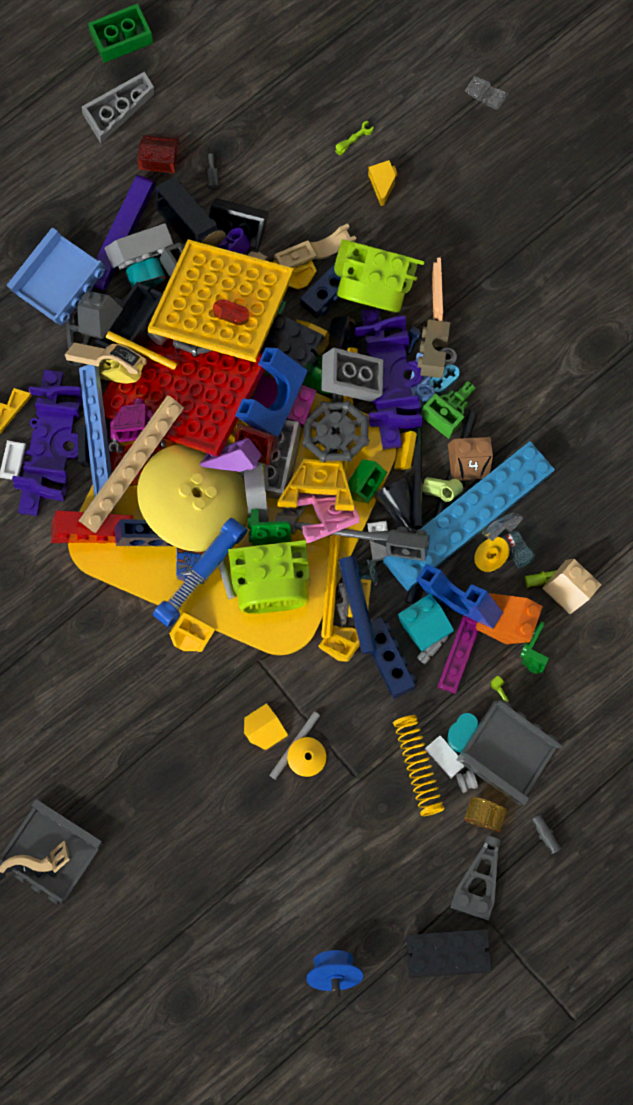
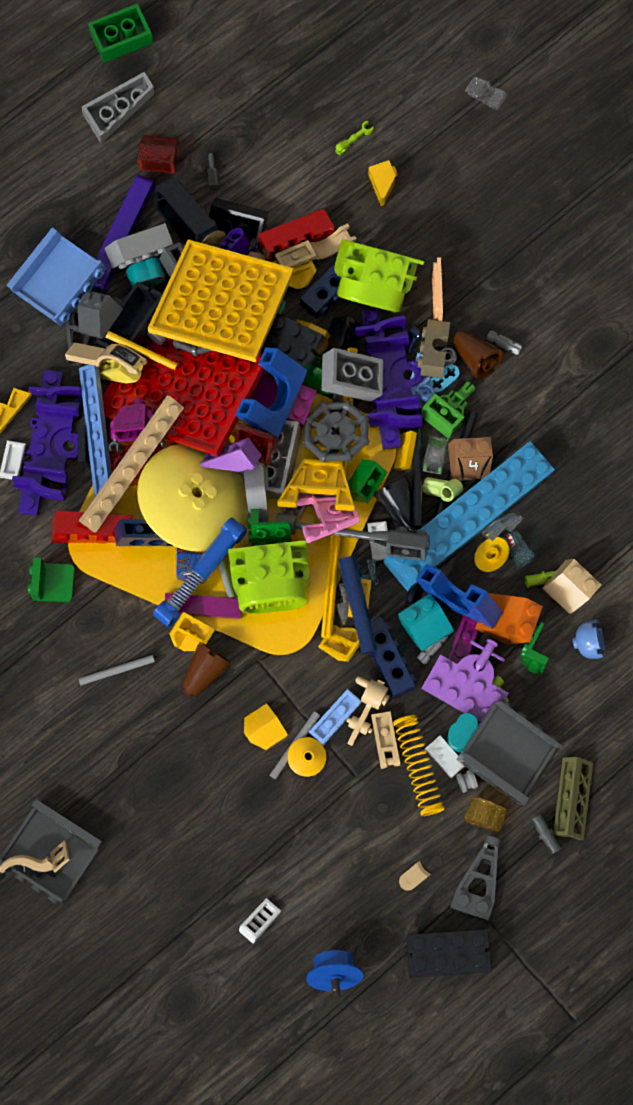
clear red tile [213,299,249,325] -> none
none -> green bracket [28,558,75,602]
none -> light grey bar [78,655,155,686]
none -> magenta tile [165,593,242,620]
none -> reddish brown cone [181,642,231,697]
none -> white slope [239,898,281,943]
none -> red wedge [258,209,334,262]
none -> light blue tile [309,689,362,746]
none -> tan piece [346,676,390,746]
none -> tan plate [371,711,400,769]
none -> tan piece [399,861,431,891]
none -> medium lavender plate [421,639,509,722]
none -> clear slope [423,435,448,474]
none -> reddish brown cone [452,330,503,380]
none -> light grey axle [487,330,522,355]
none -> olive fence [553,757,593,840]
none -> medium blue cylinder [573,619,605,659]

